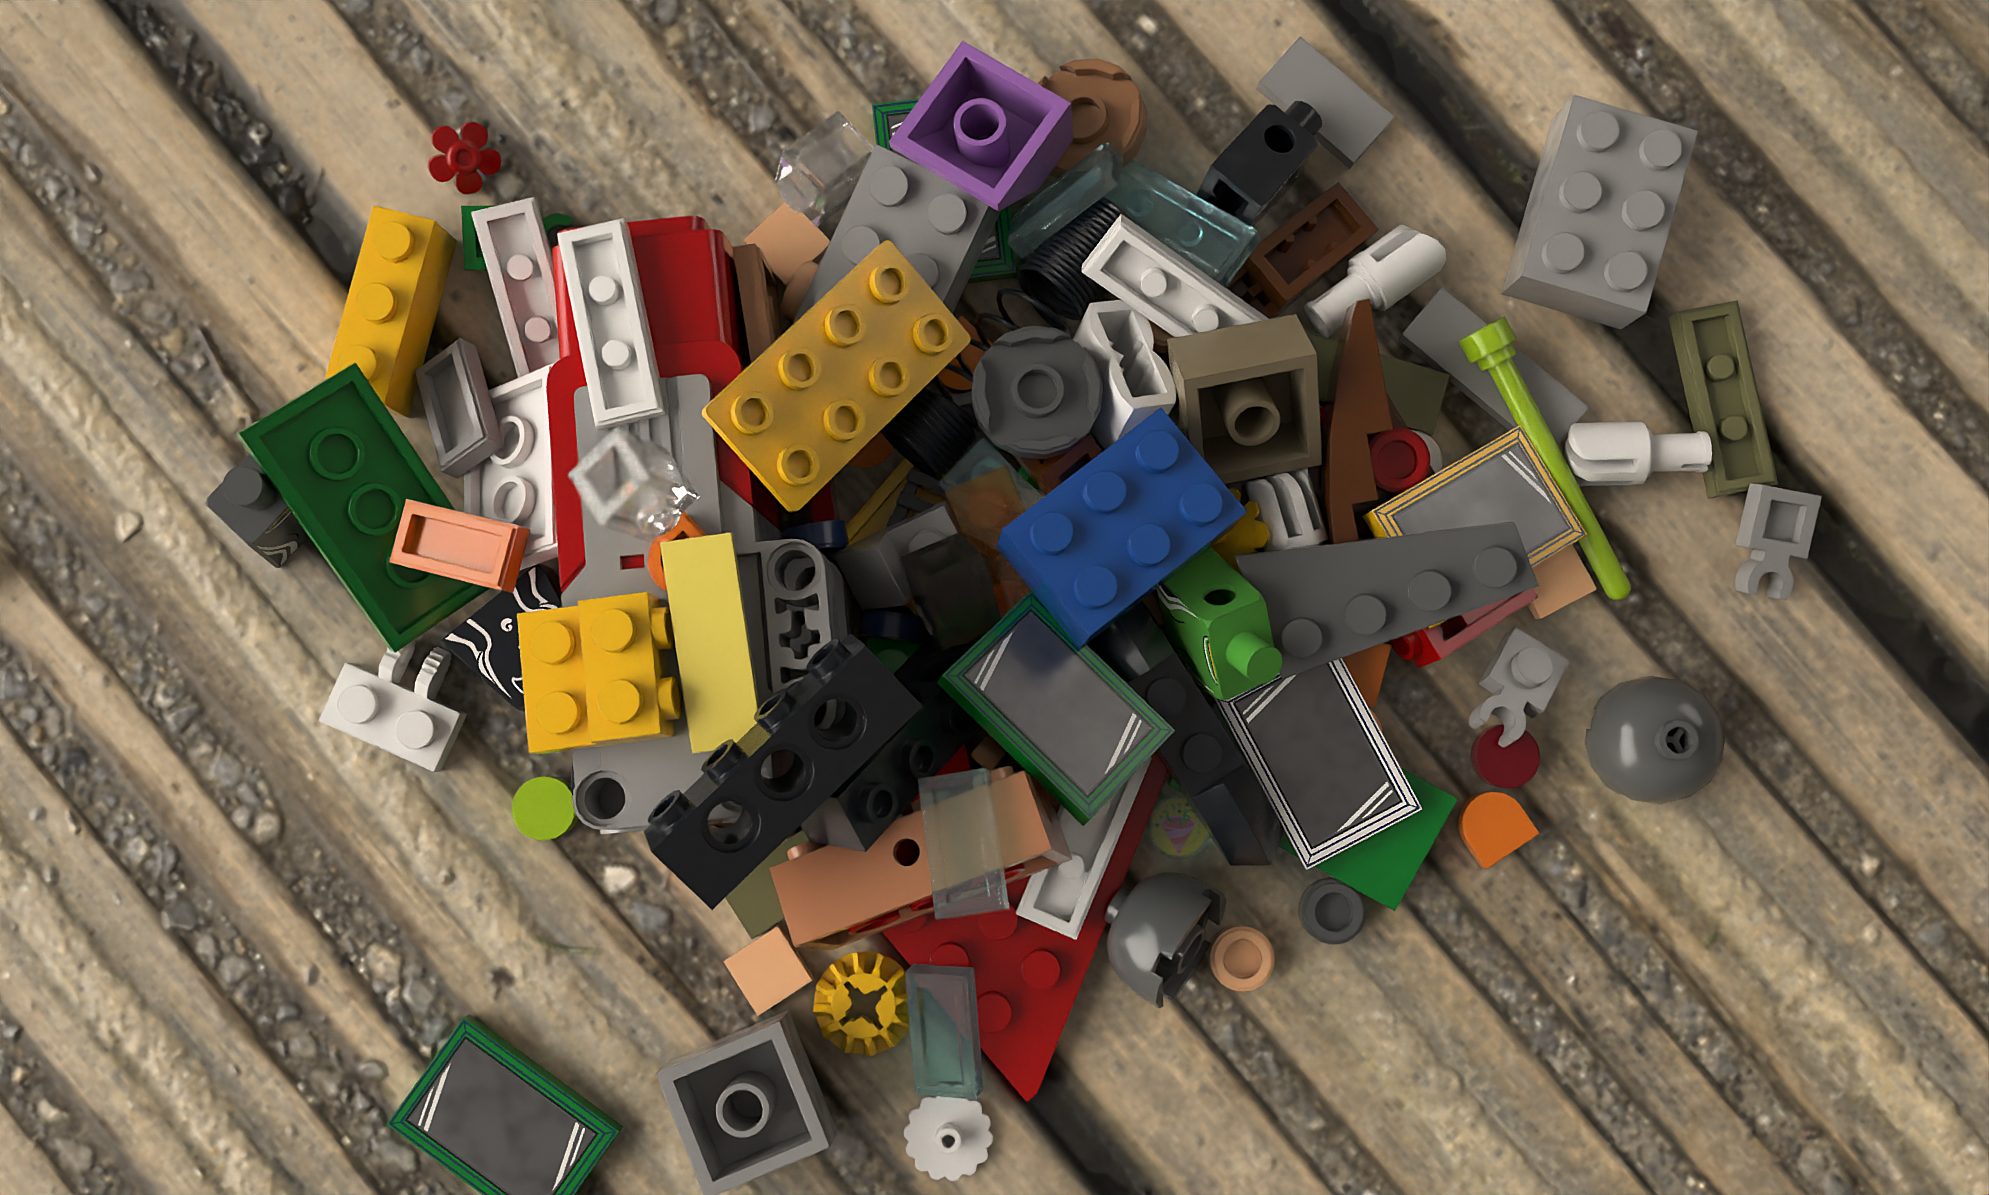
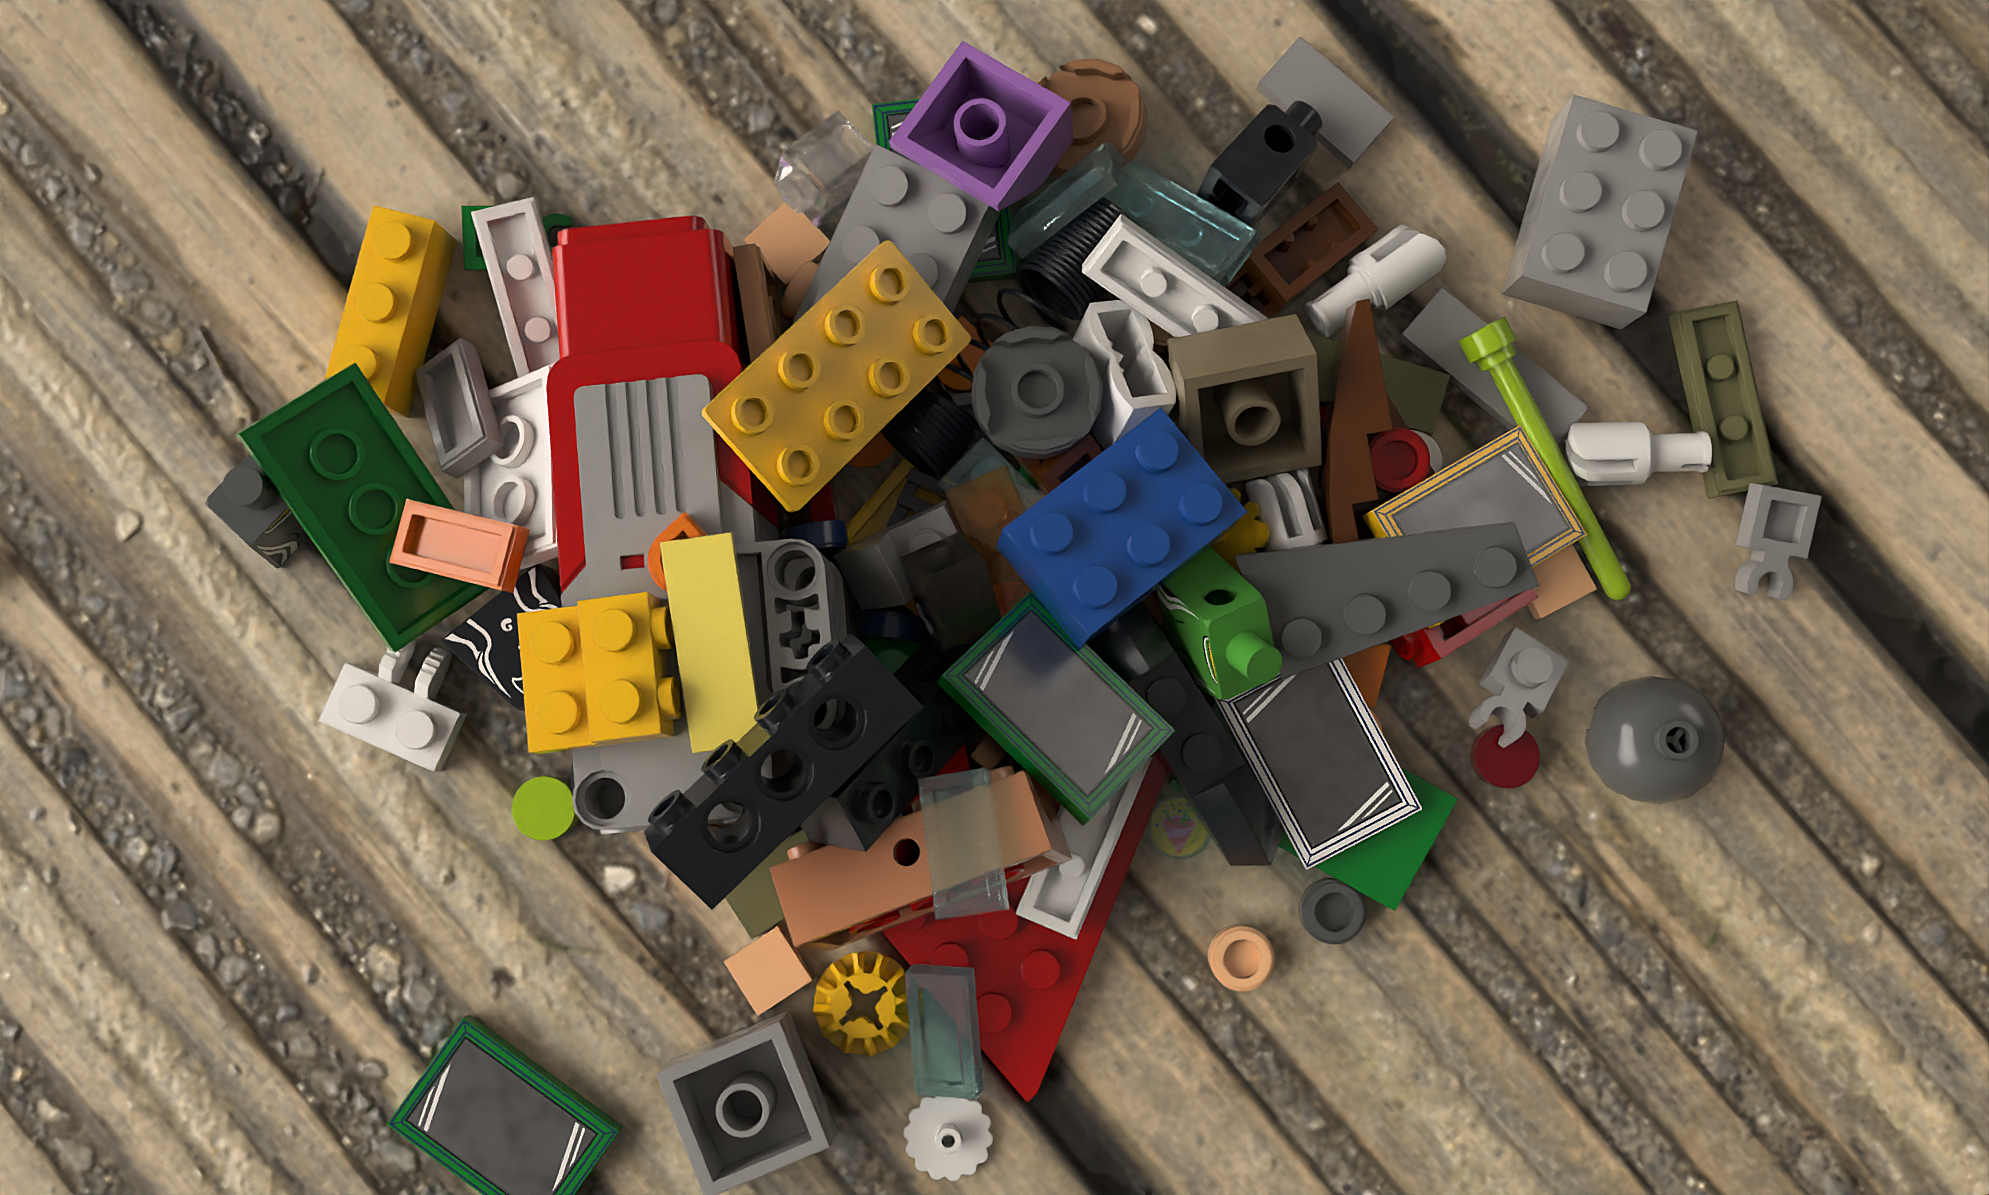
red plant [427,121,501,194] -> none
white tile [557,218,665,430] -> none
clear brick [568,426,699,543] -> none
dark grey cylinder [1104,872,1227,1008] -> none
orange tile [1457,791,1540,869] -> none

